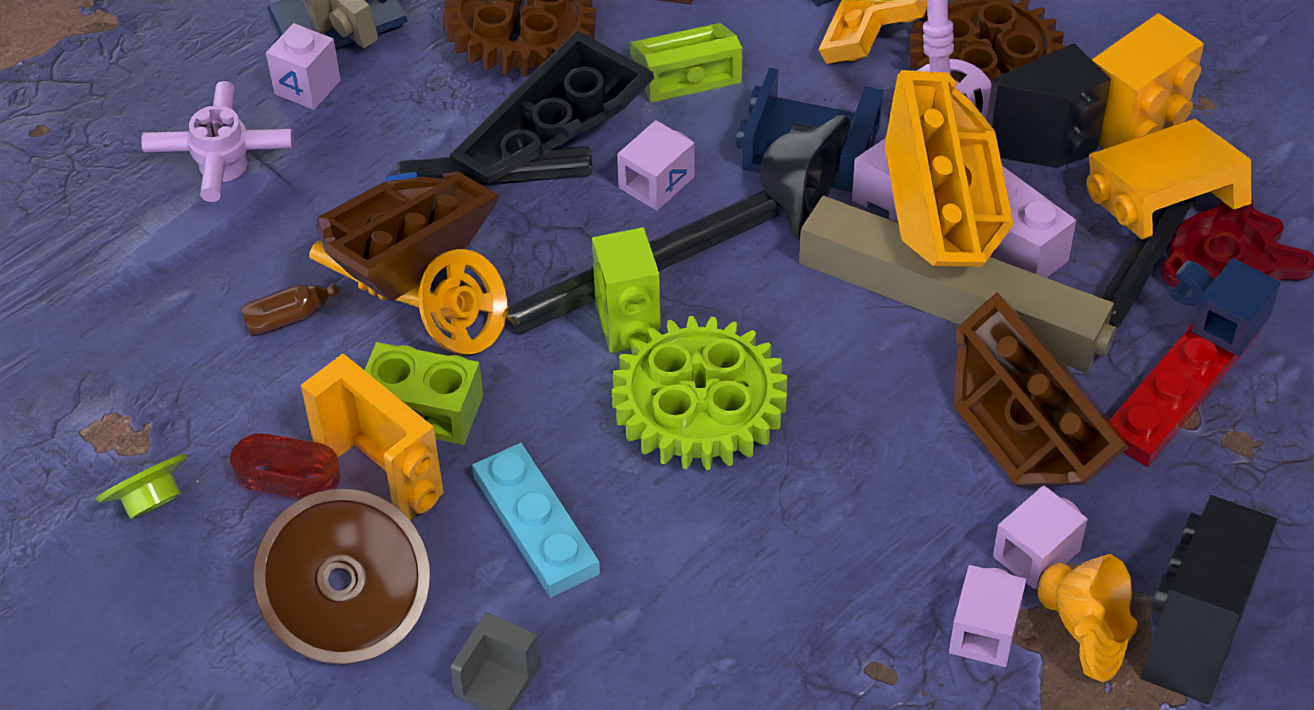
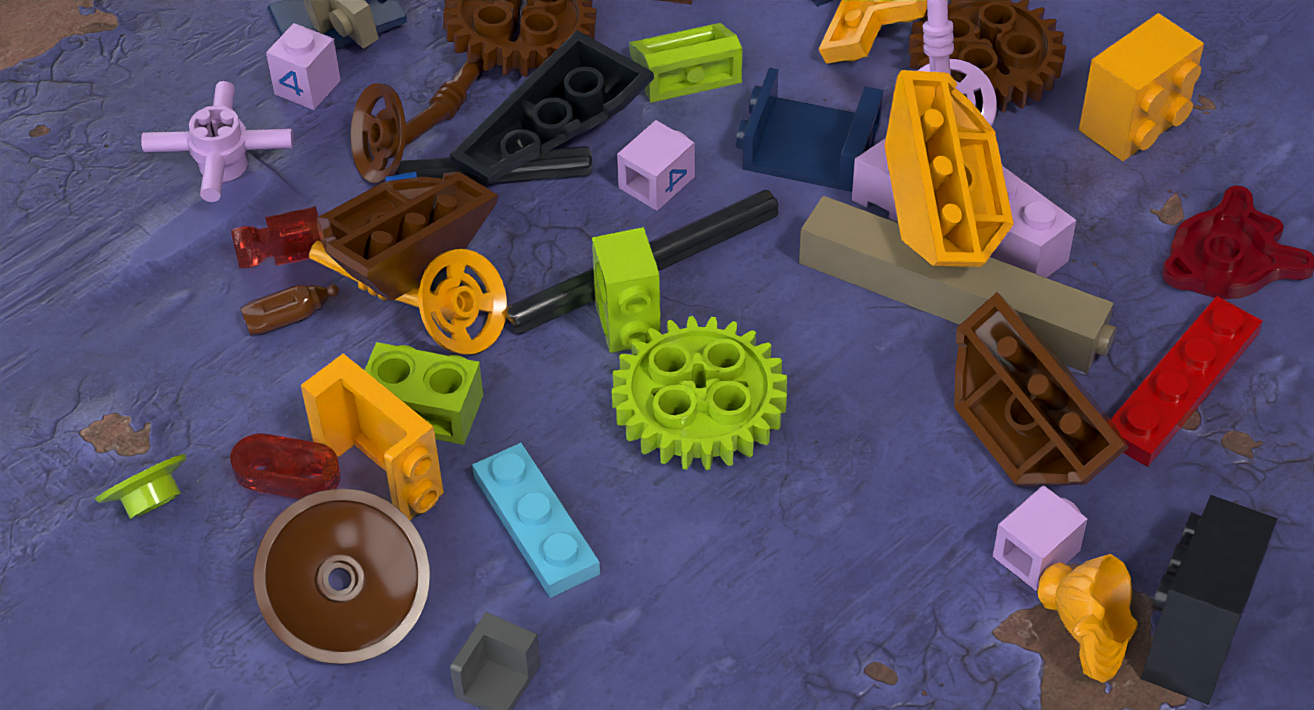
black hat [760,115,851,241] -> none
lavender brick [949,565,1026,667] -> none
black slope [987,43,1111,168] -> none
light orange panel [1086,118,1252,239] -> none
black axle [1100,196,1196,328] -> none
dark blue brick [1171,258,1281,357] -> none
none -> clear red plate [231,206,321,268]
none -> reddish brown dish [351,59,484,183]

